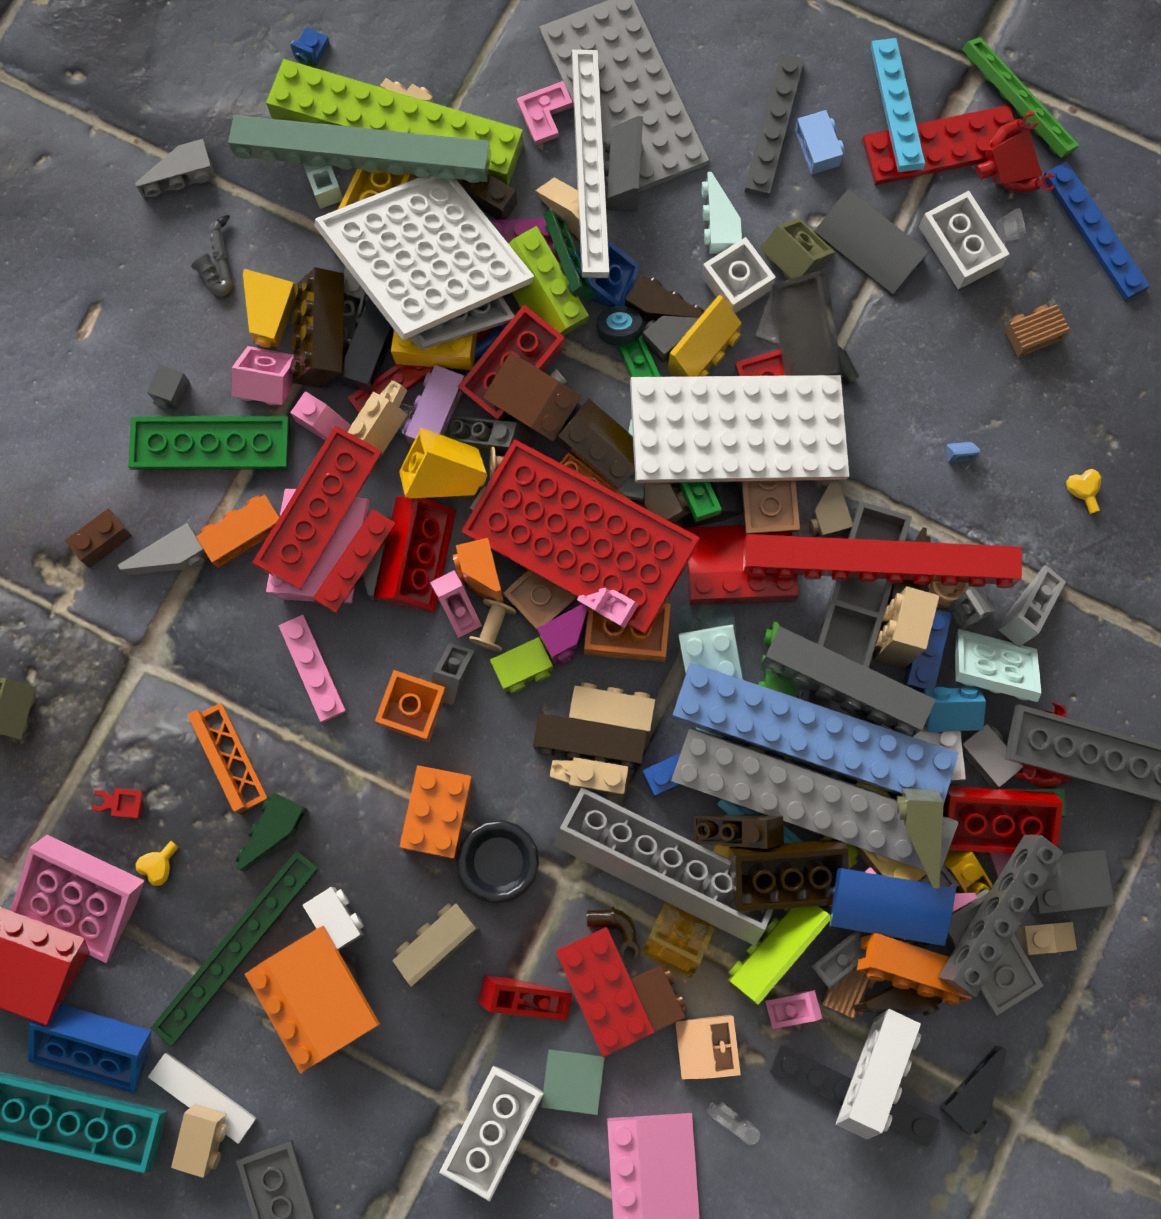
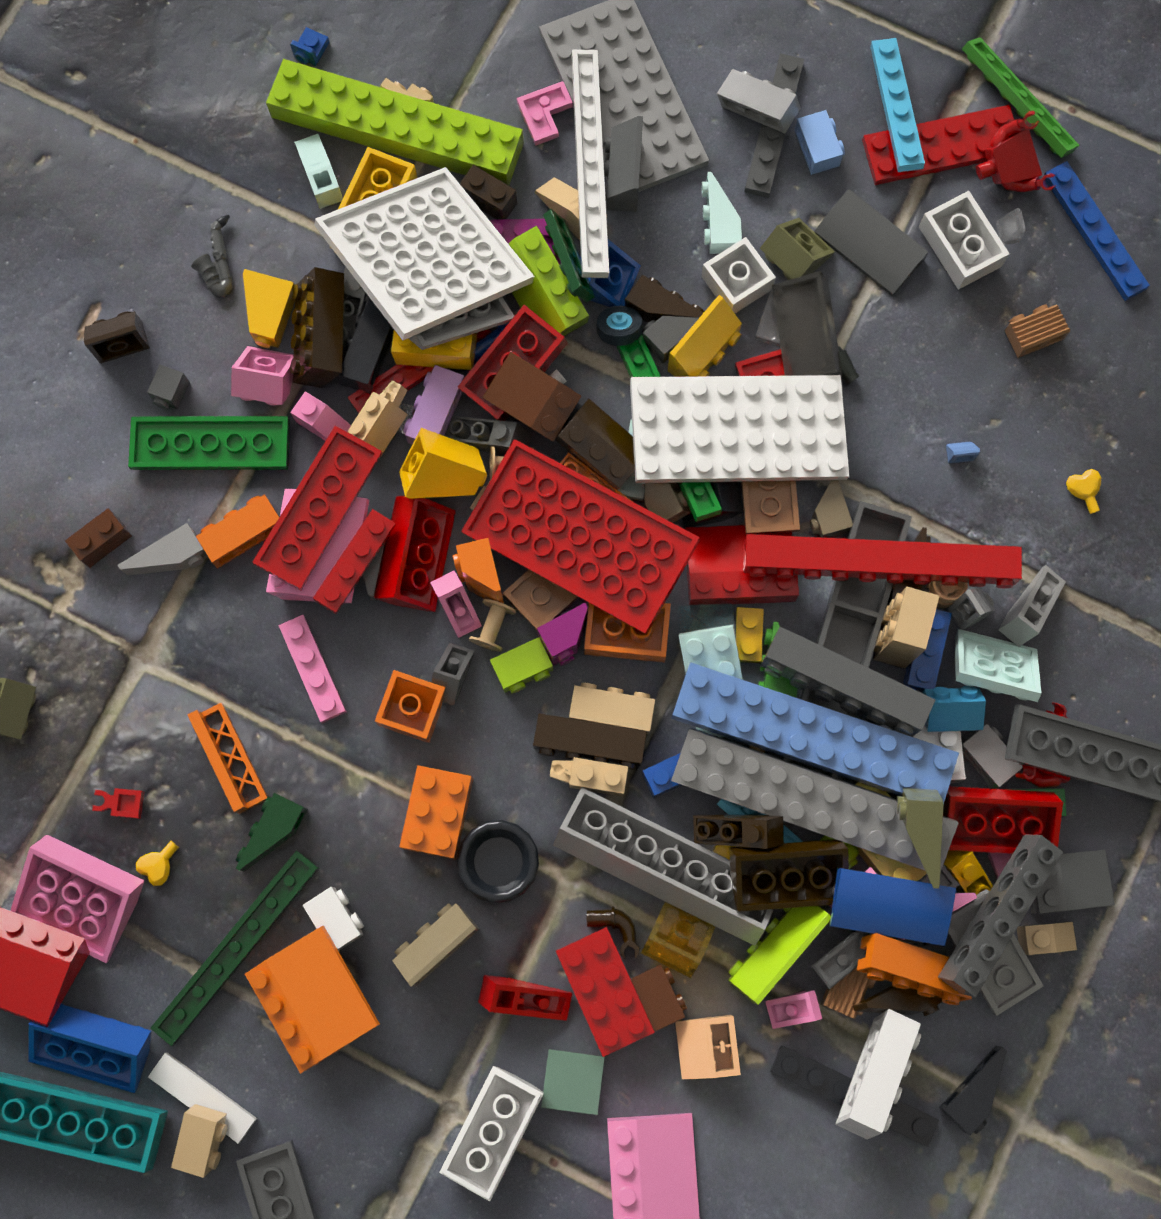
light grey slope [135,139,216,198] -> none
sand green brick [228,115,491,183] -> none
bright pink slope [577,587,639,628] -> none
clear plate [706,1101,760,1145] -> none
none -> dark brown slope [84,311,150,364]
none -> light grey brick [717,69,801,133]
none -> yellow plate [735,607,764,663]

